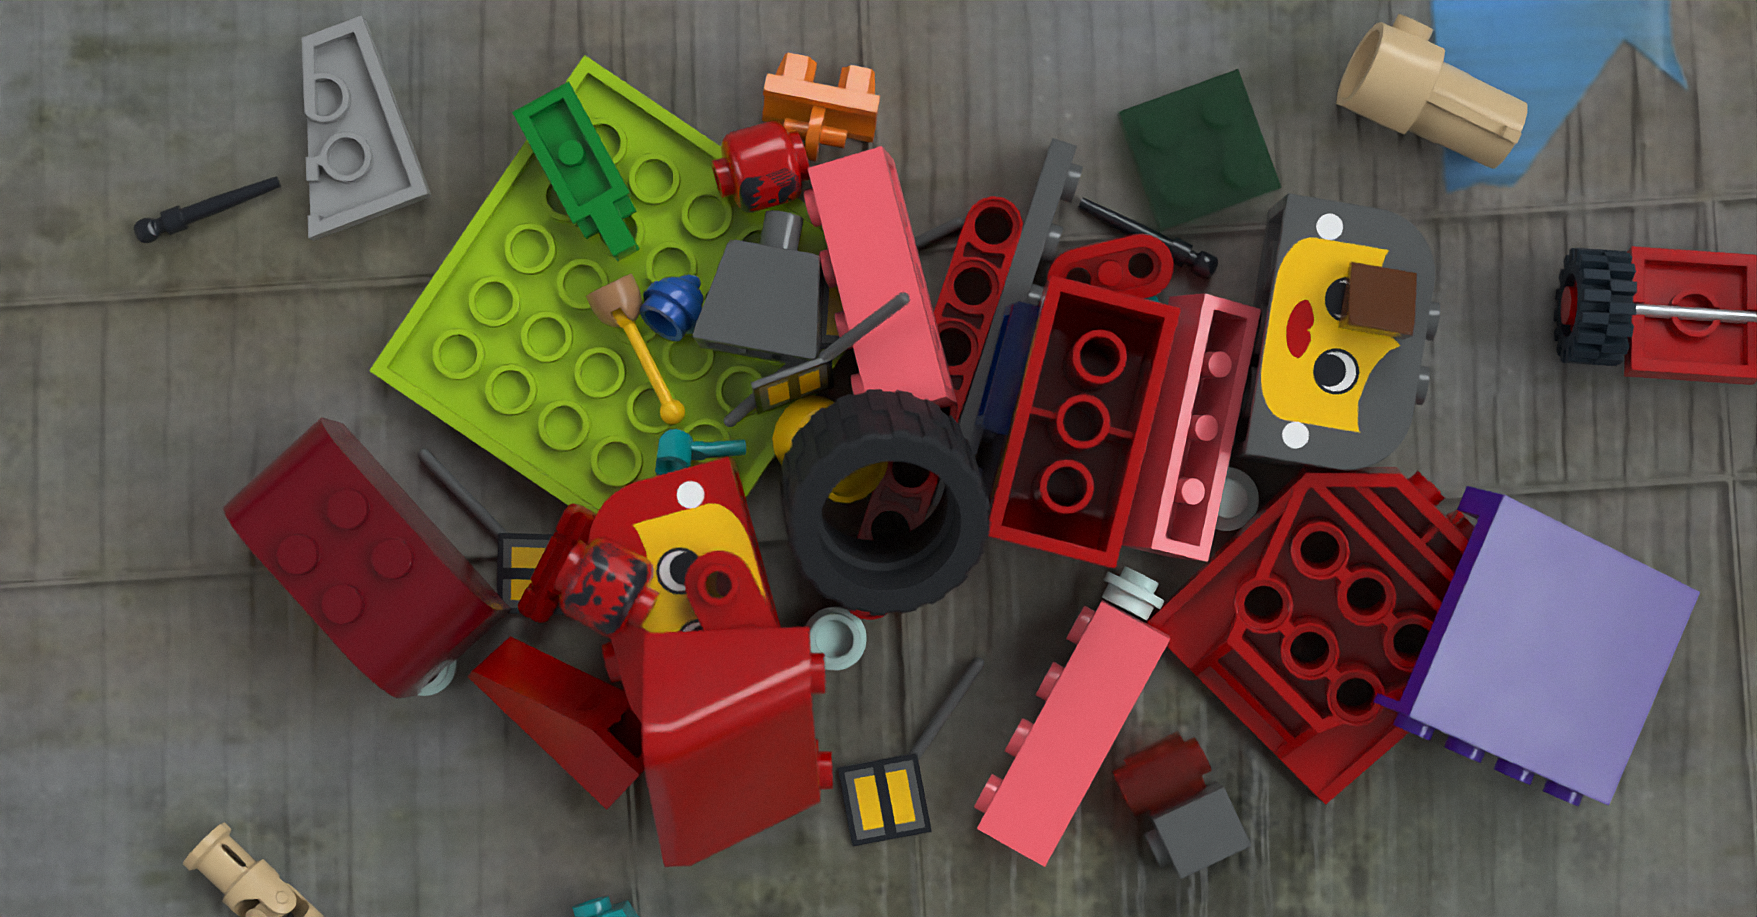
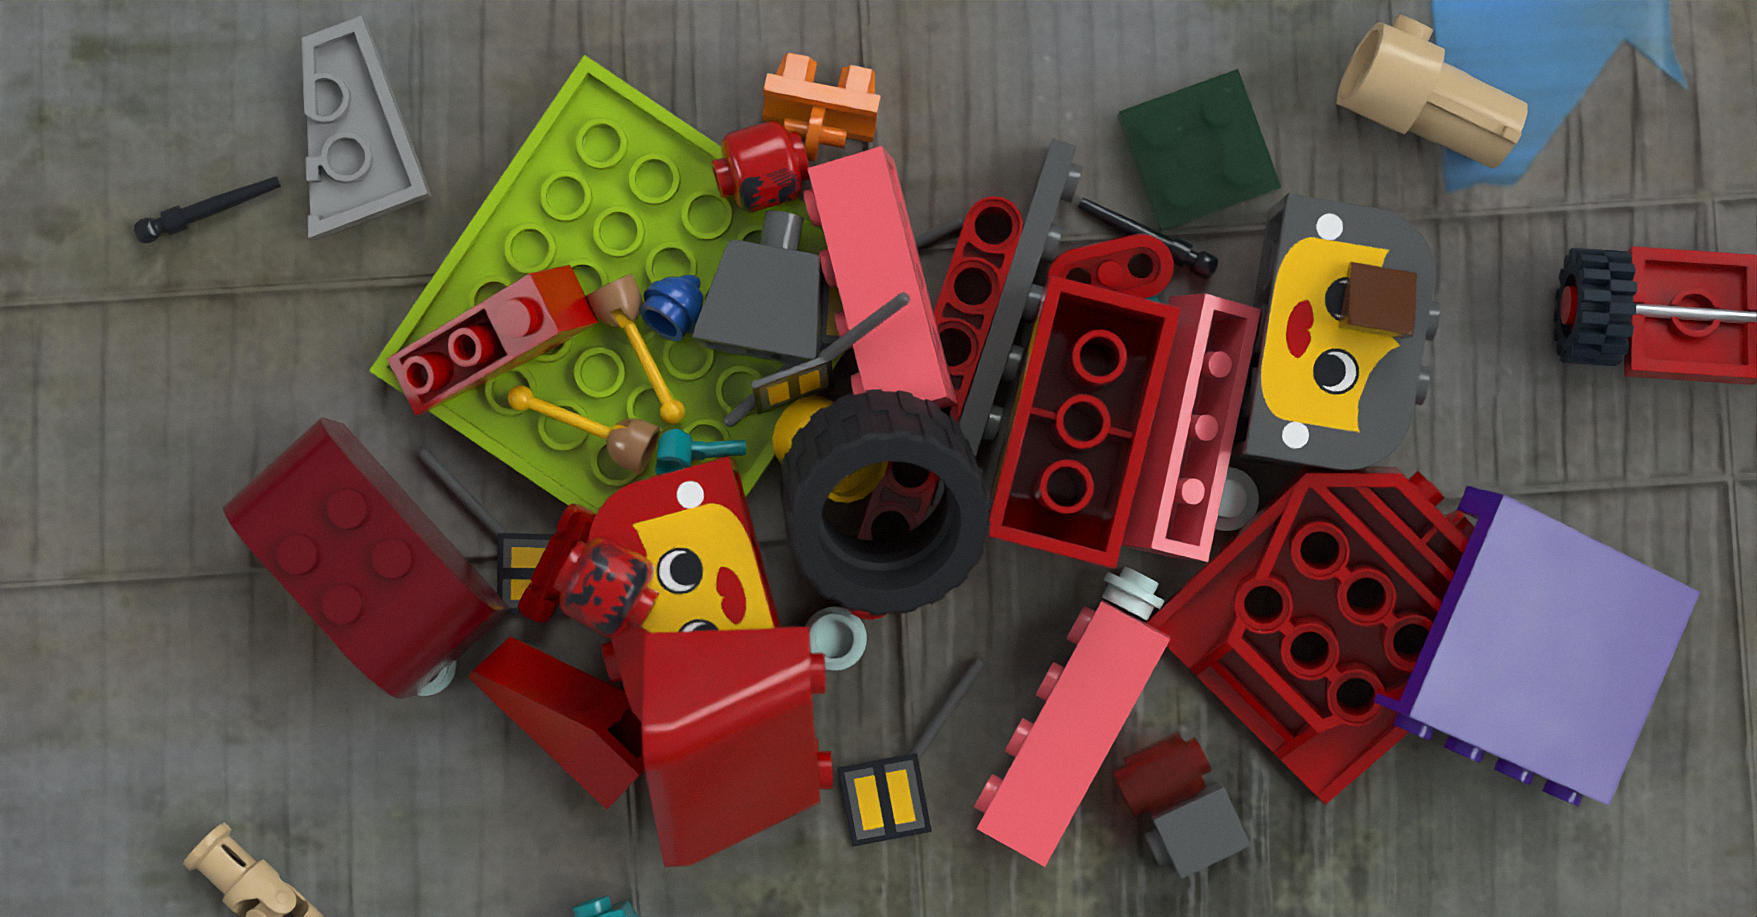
green hinge [512,81,640,262] -> none
red plate [685,550,780,631] -> none
clear blue tile [974,301,1041,435] -> none
none -> red slope [387,265,599,416]
none -> hinge [508,385,660,475]

